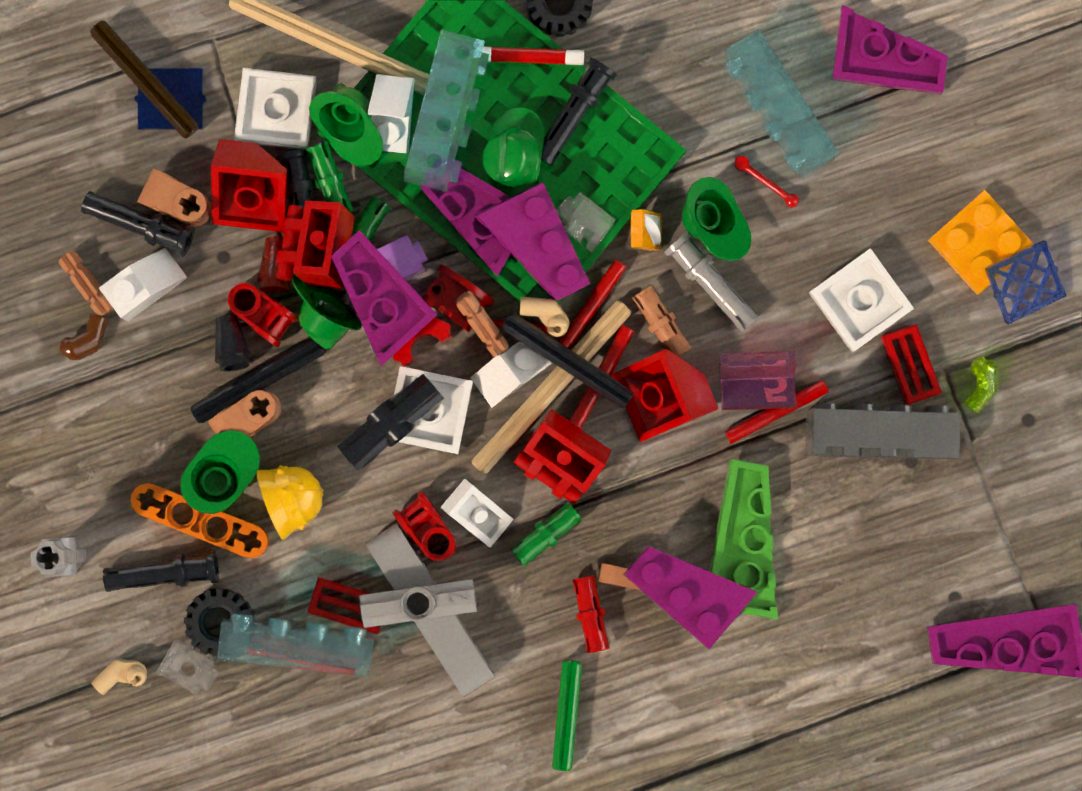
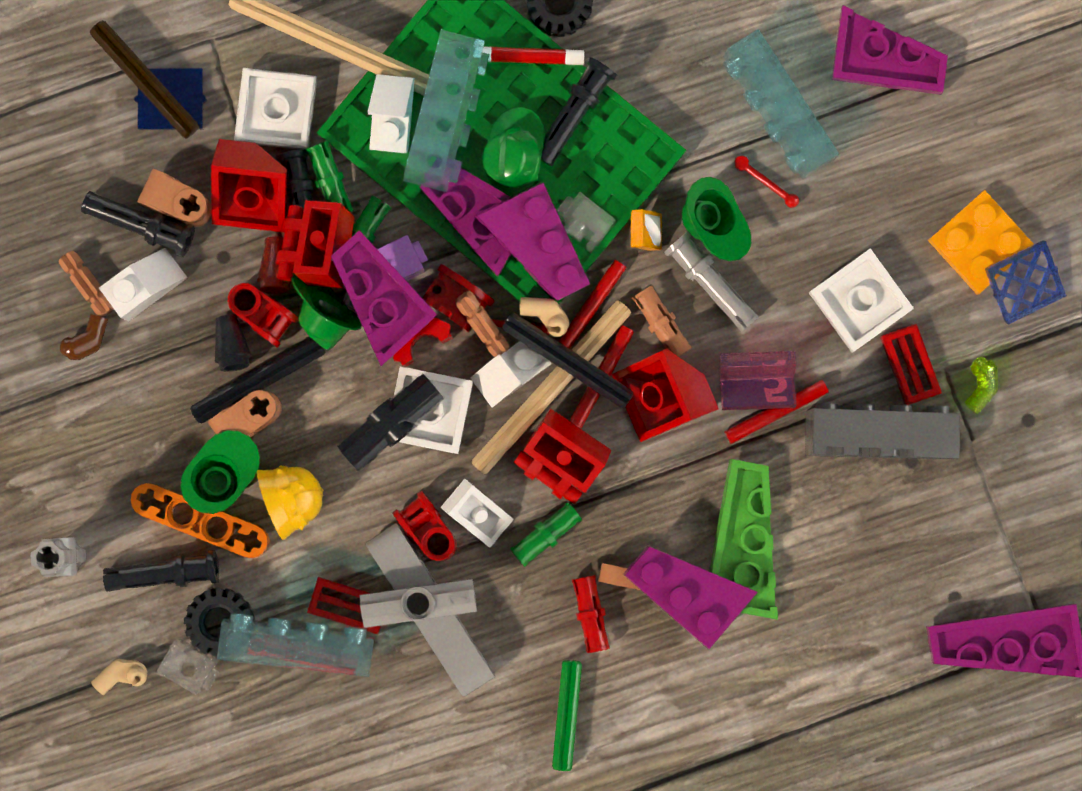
green piece [309,83,383,166] -> none

